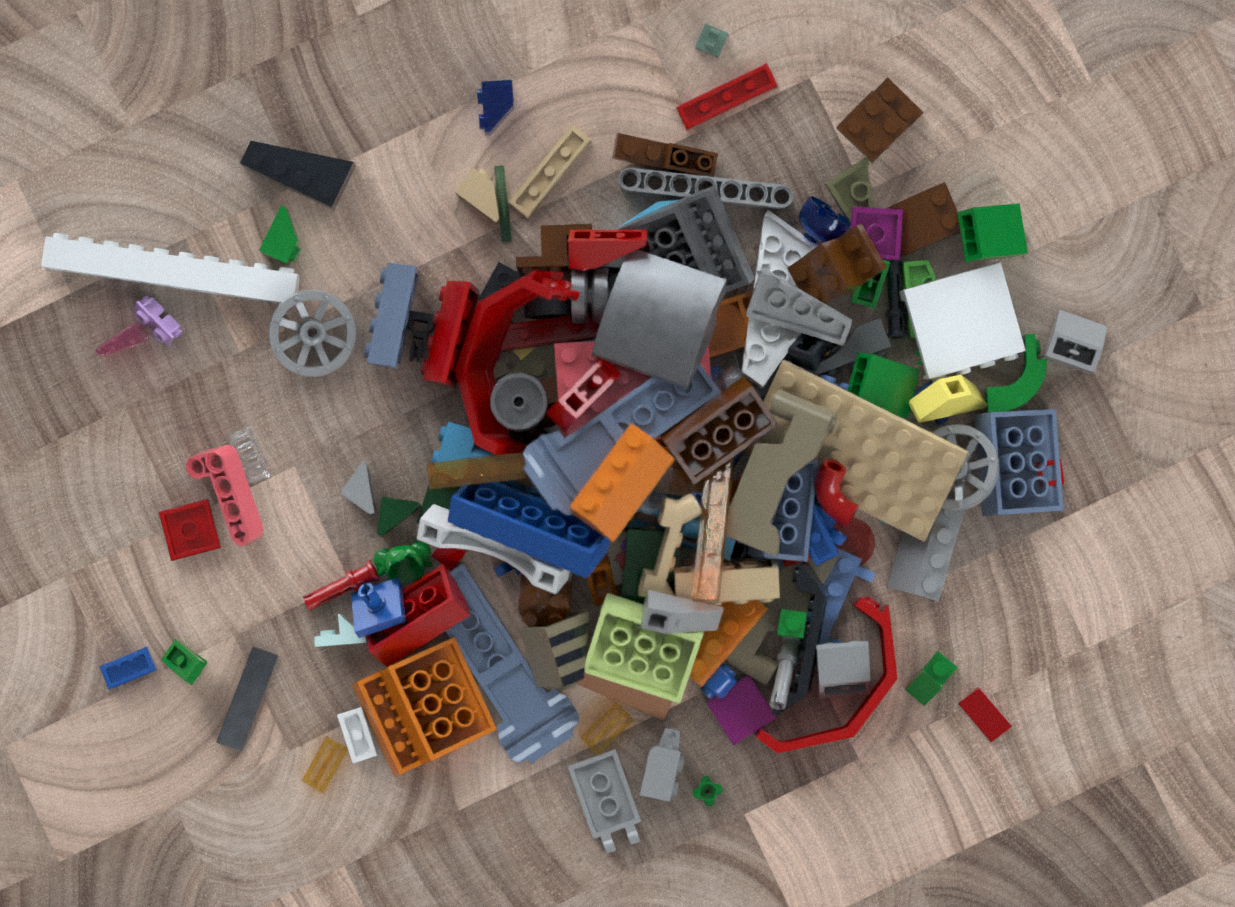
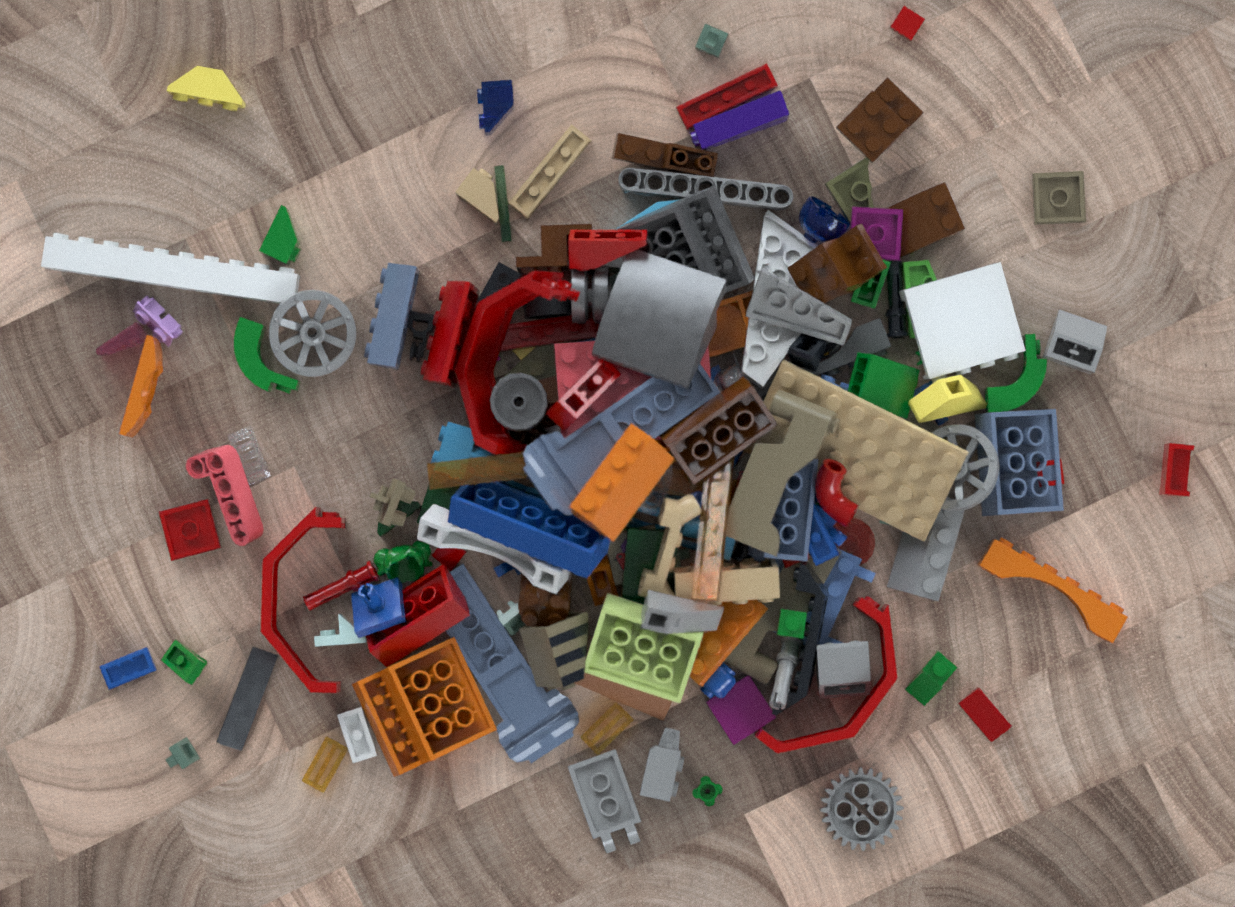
black wedge [240,141,356,211] -> none
light grey slope [340,463,376,514] -> none
green brick [957,203,1028,262] -> none
none -> orange slope [119,335,163,438]
none -> sand green tile [165,737,200,770]
none -> light yellow slope [167,66,246,111]
none -> green arch [234,317,301,394]
none -> red panel [261,507,346,693]
none -> dark tan hips [369,478,415,526]
none -> sand green tile [497,601,526,636]
none -> dark purple slope [690,90,789,150]
none -> light grey gear [820,767,904,851]
none -> red tile [890,6,925,41]
none -> orange arch [977,538,1128,643]
none -> dark tan tile [1032,171,1086,225]
none -> red panel [1159,443,1194,497]

